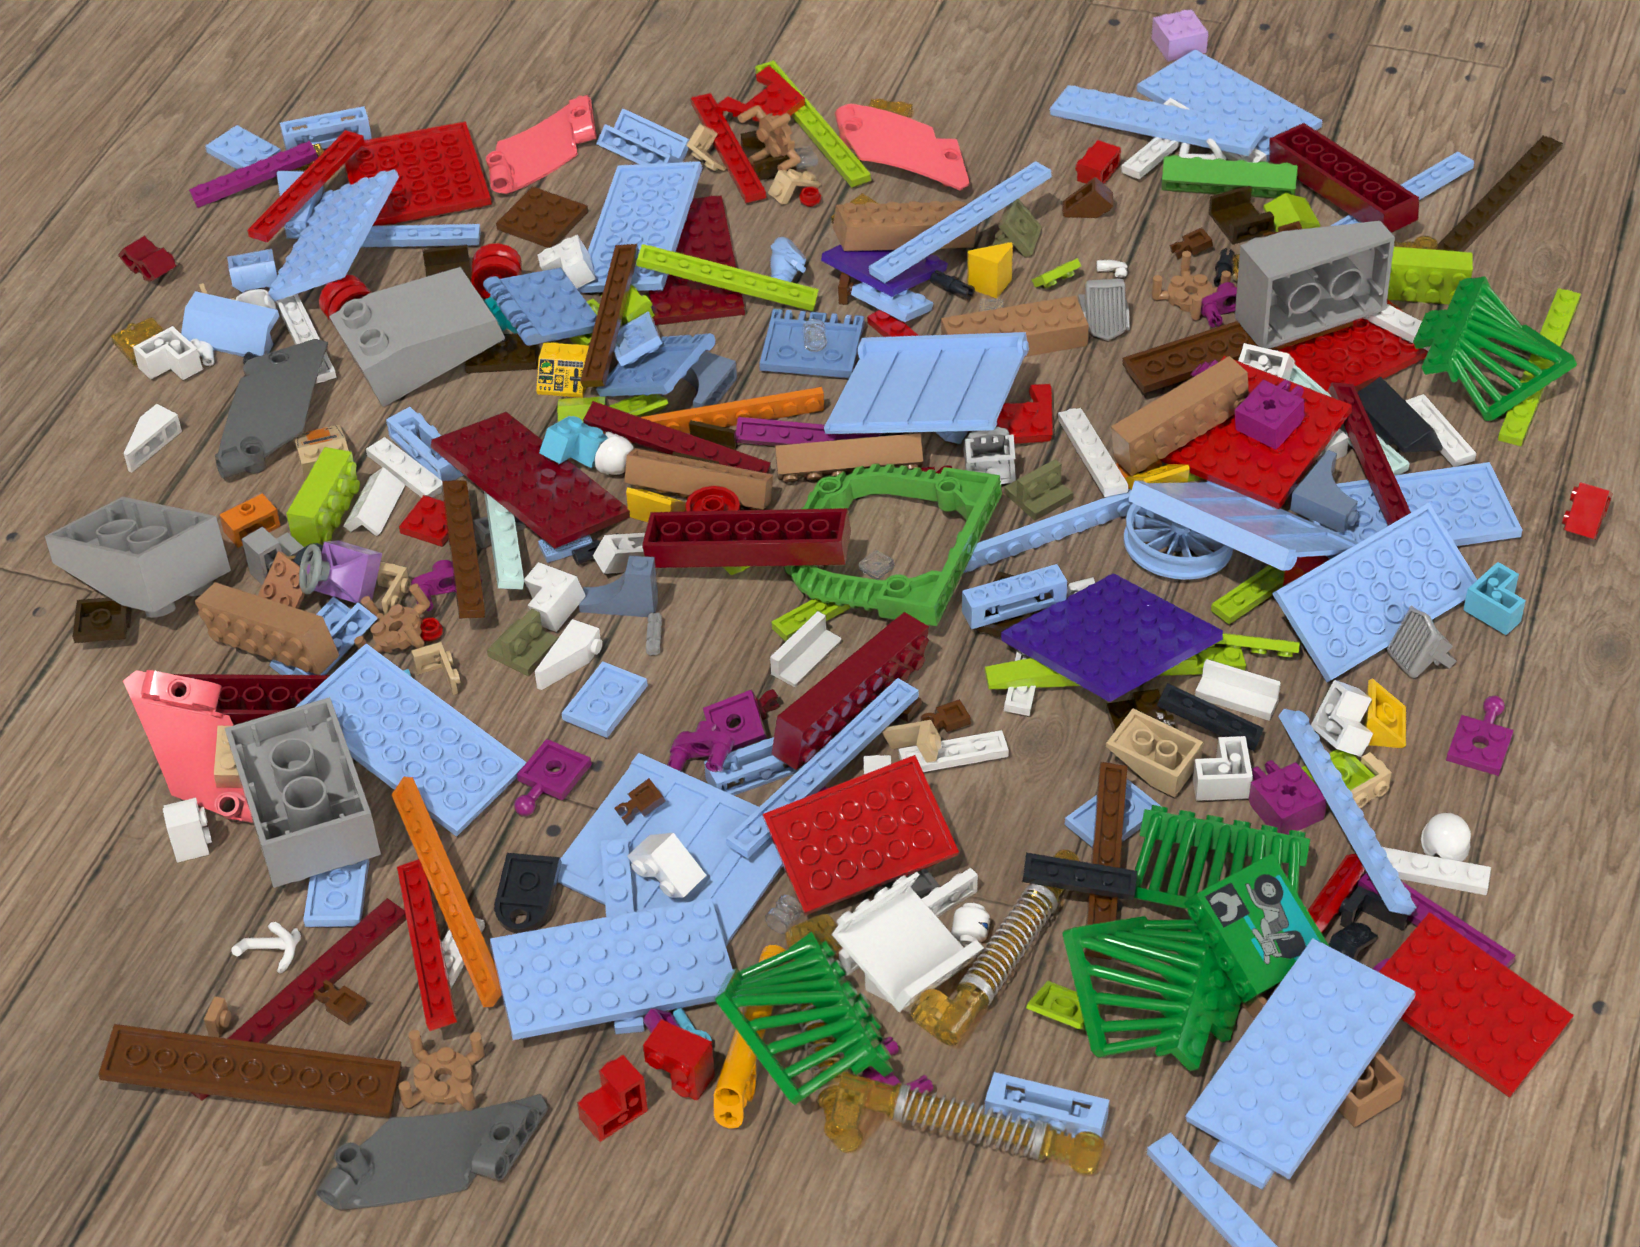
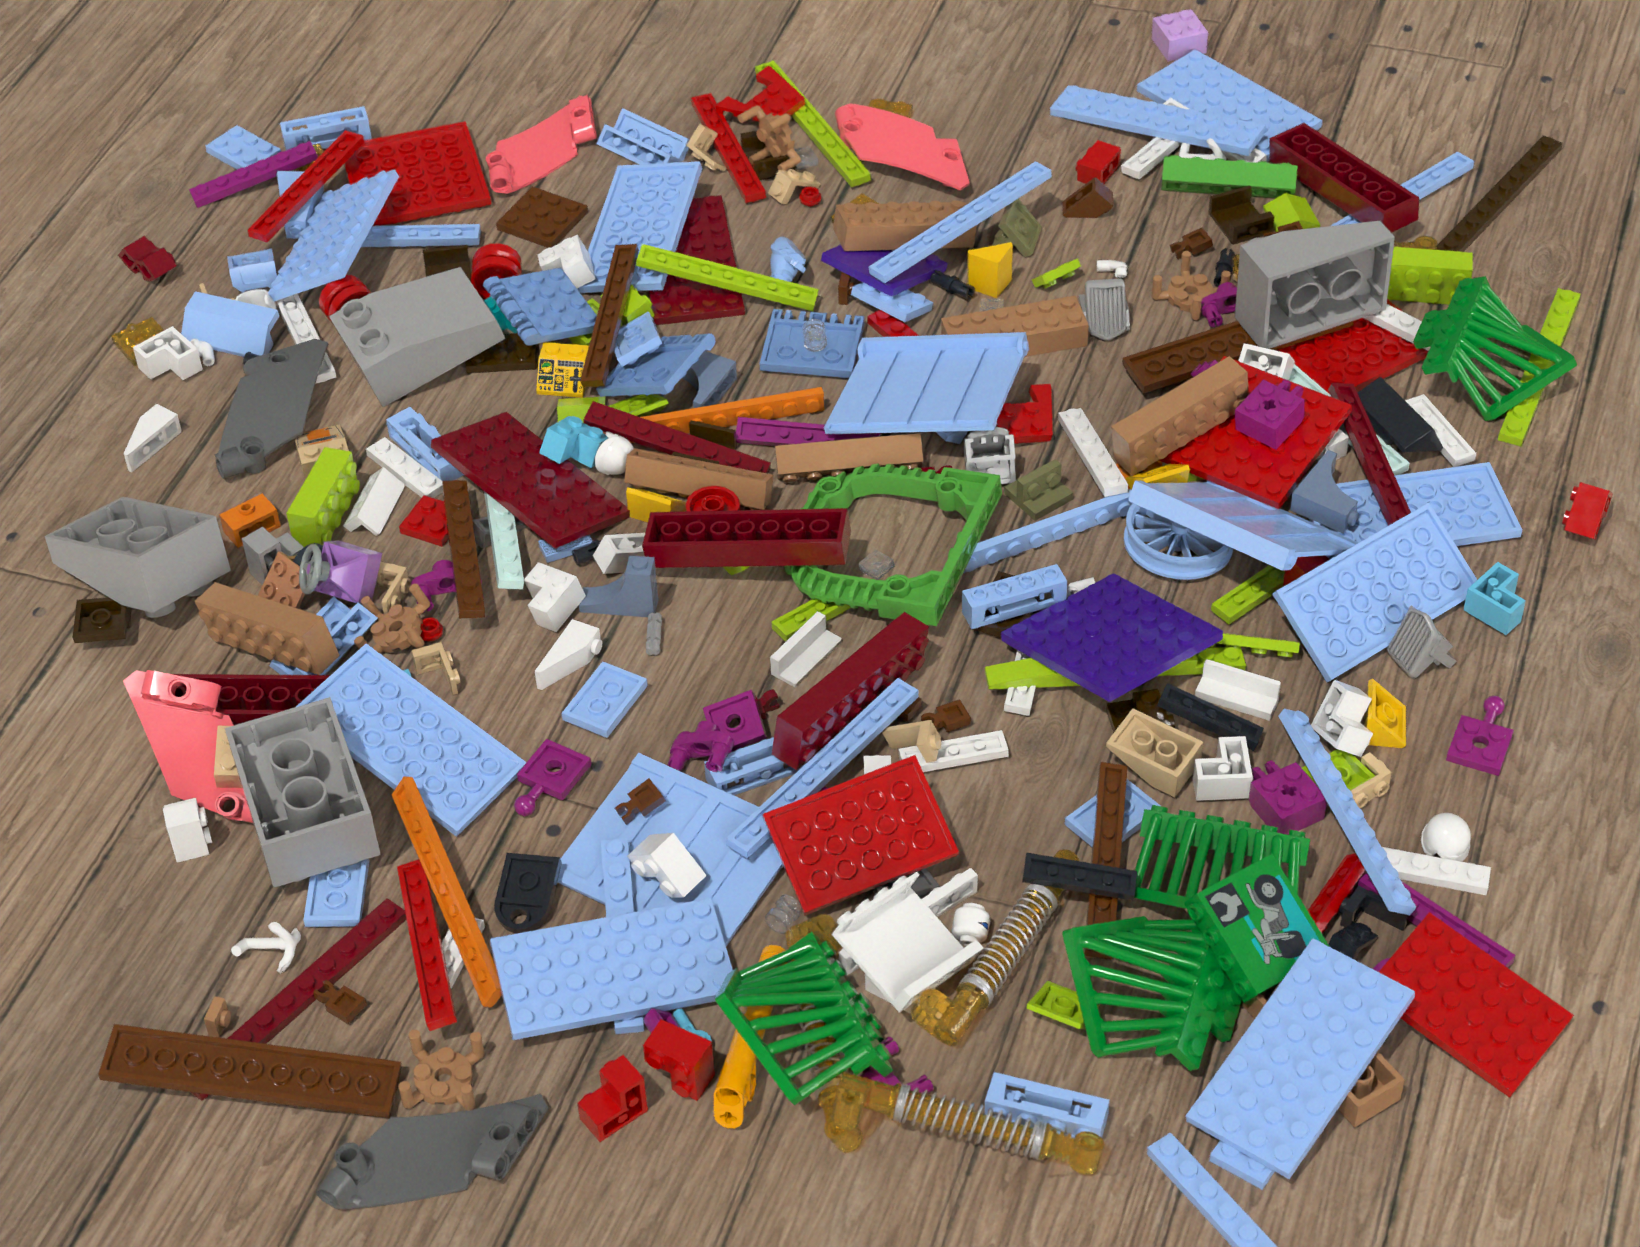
olive bracket [487,609,558,677] -> none

